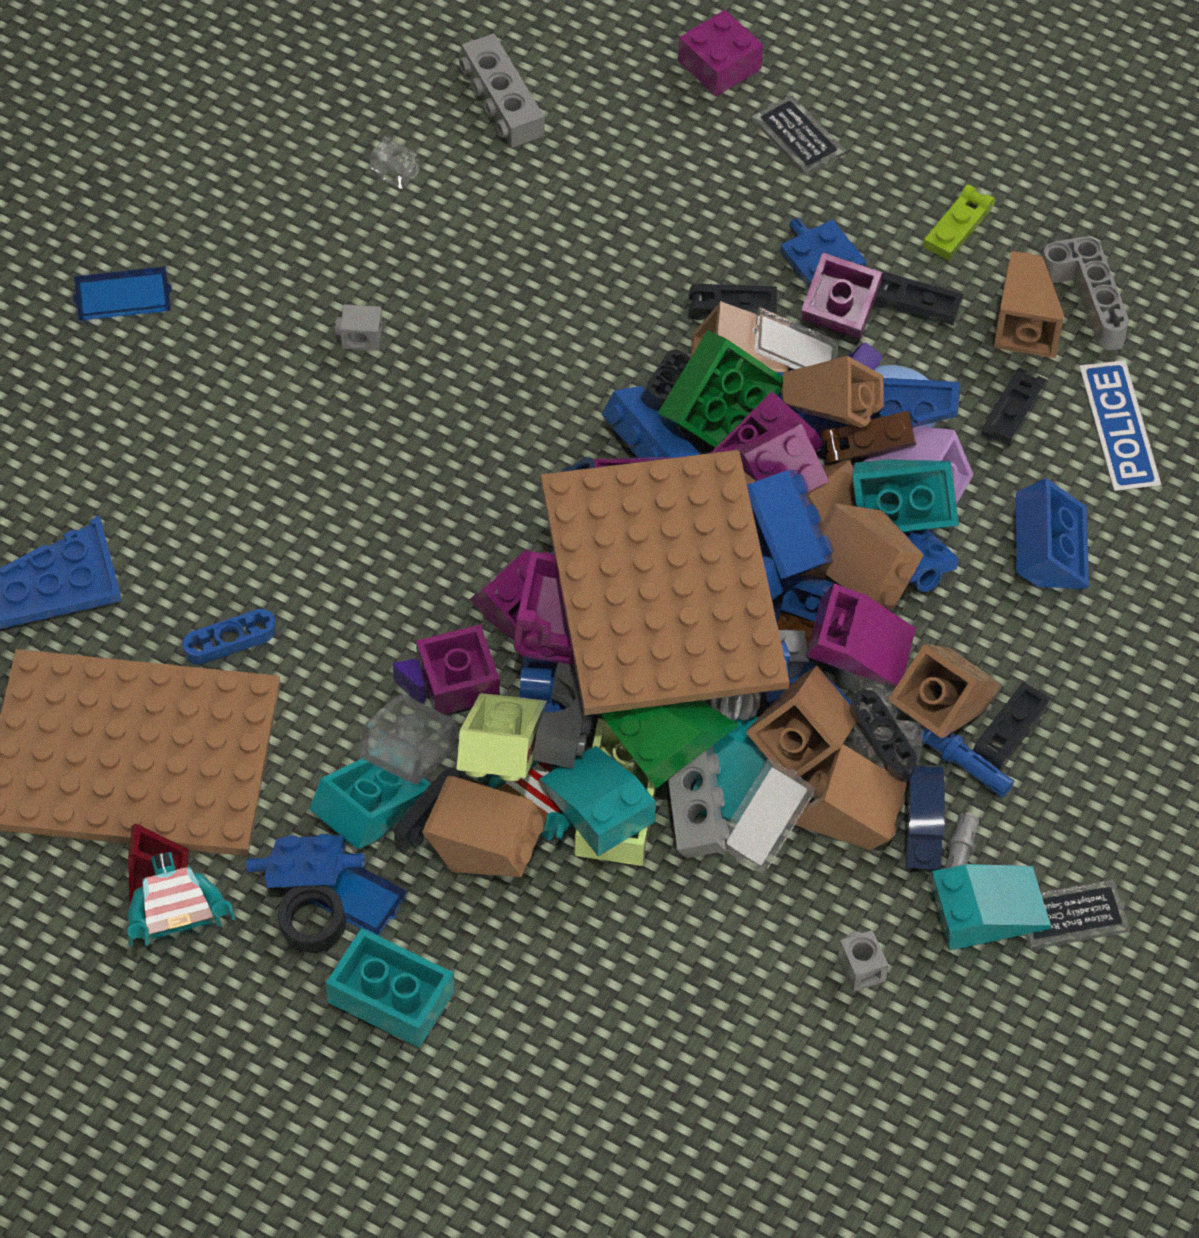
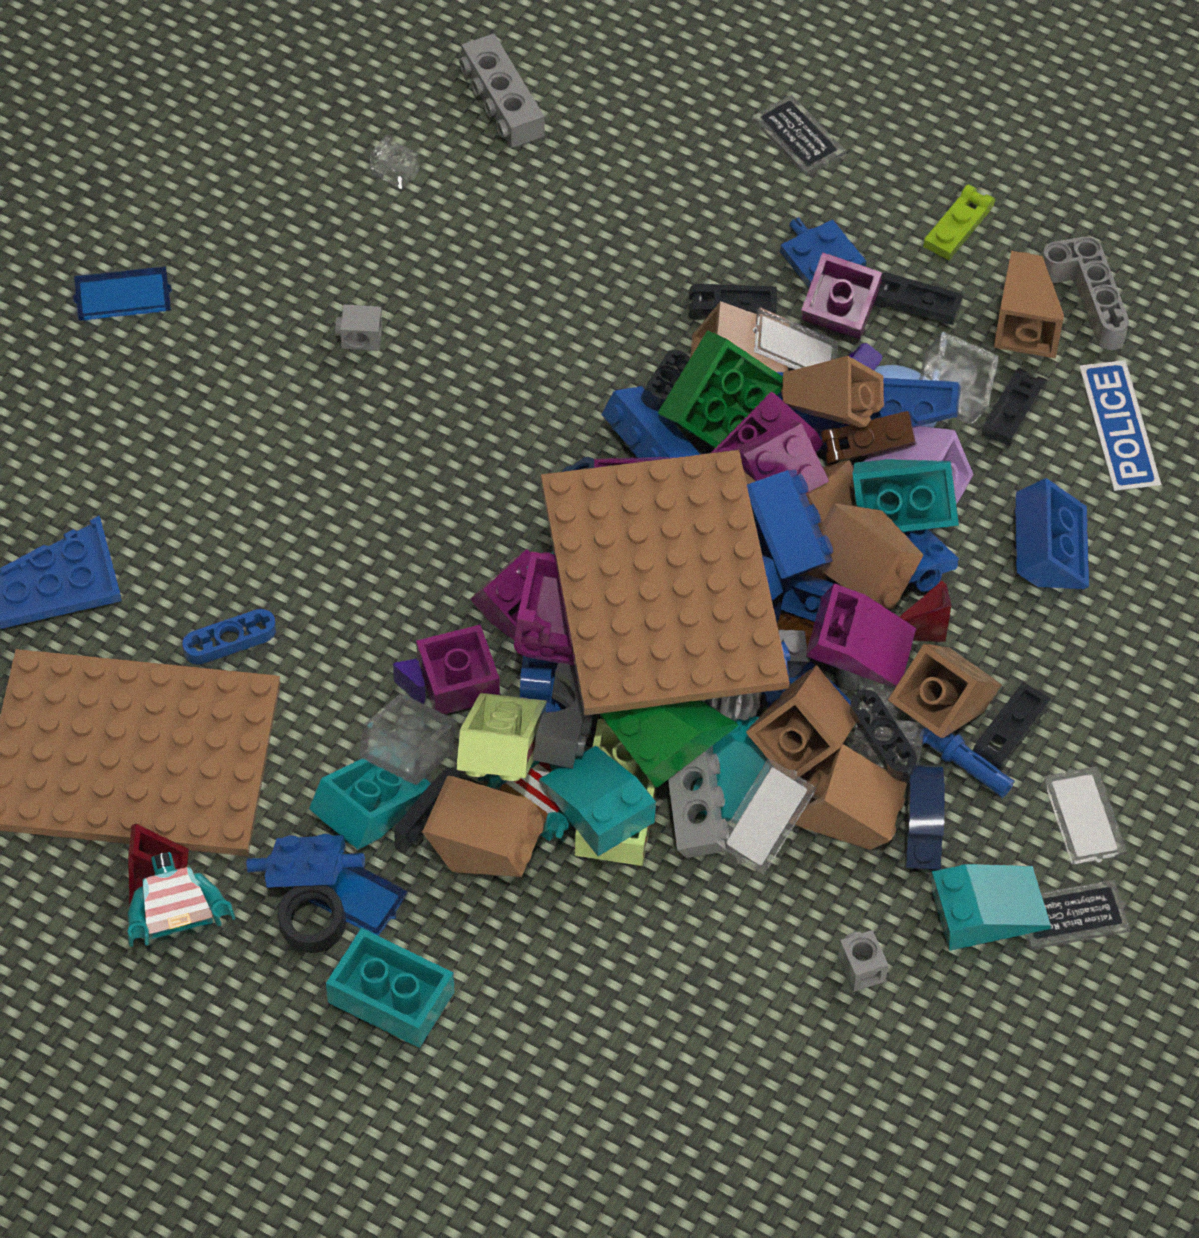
magenta brick [678,10,763,97] -> none
light grey pin [944,812,980,869] -> none
none -> dark red slope [900,581,952,642]
none -> clear brick [919,332,999,425]
none -> clear piece [1043,766,1127,864]

